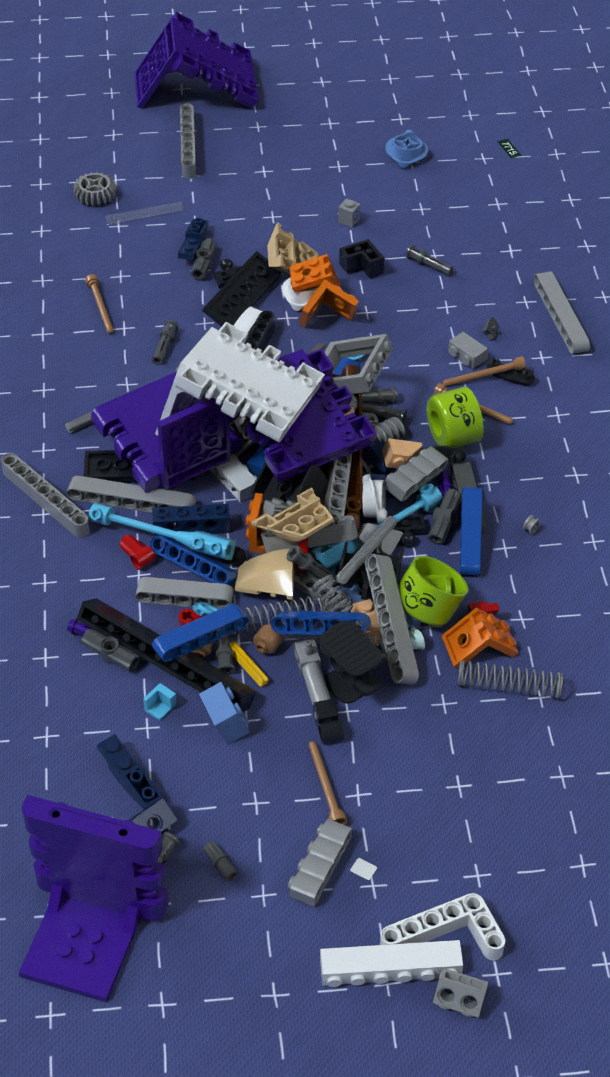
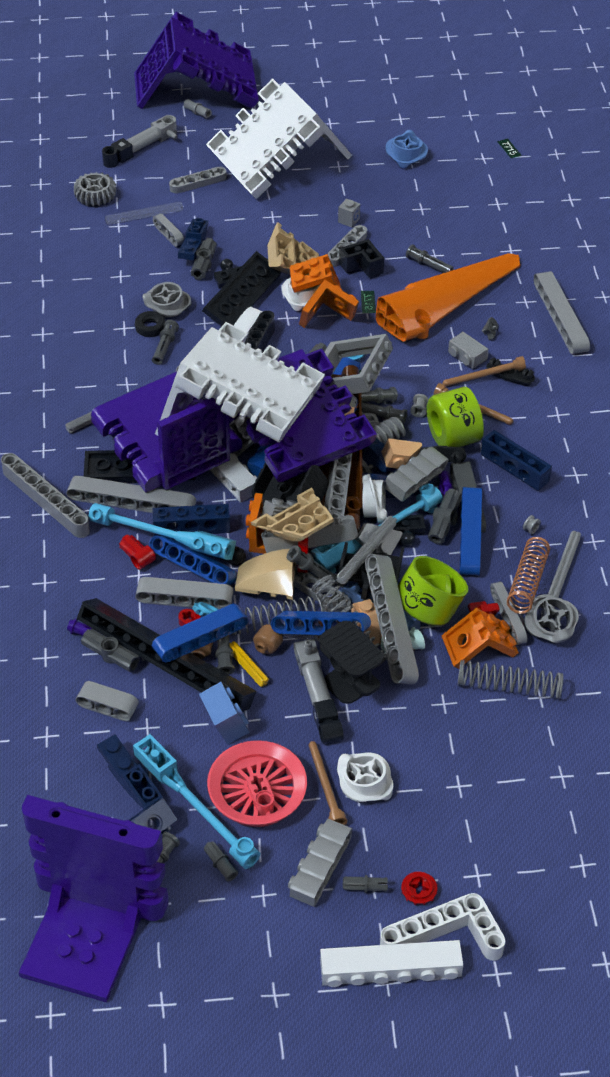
medium nougat piece [85,274,113,334] -> none
medium azure panel [144,683,177,721] -> none
light grey beam [180,103,196,179] -> none
white sticker [350,858,377,880] -> none
light grey brick [433,968,488,1018] -> none
none -> light grey beam [76,681,139,721]
none -> piece [102,115,177,168]
none -> medium azure bar [133,734,261,869]
none -> black tyre [135,311,165,337]
none -> light grey piece [142,282,192,318]
none -> light grey beam [153,213,184,247]
none -> light grey beam [169,167,227,193]
none -> light grey pin [184,99,212,118]
none -> white bracket [206,79,352,199]
none -> coral piece [207,741,307,827]
none -> light grey beam [328,225,367,267]
none -> white piece [337,753,393,802]
none -> dark grey axle [343,875,388,893]
none -> clear green sticker [361,291,376,313]
none -> orange panel [376,253,520,342]
none -> red gear [401,872,437,906]
none -> light grey bush [410,394,428,417]
none -> dark blue brick [481,430,552,491]
none -> light grey beam [490,581,527,645]
none -> nougat piece [507,537,550,614]
none -> light grey piece [524,594,579,643]
none -> light grey axle [541,531,581,618]

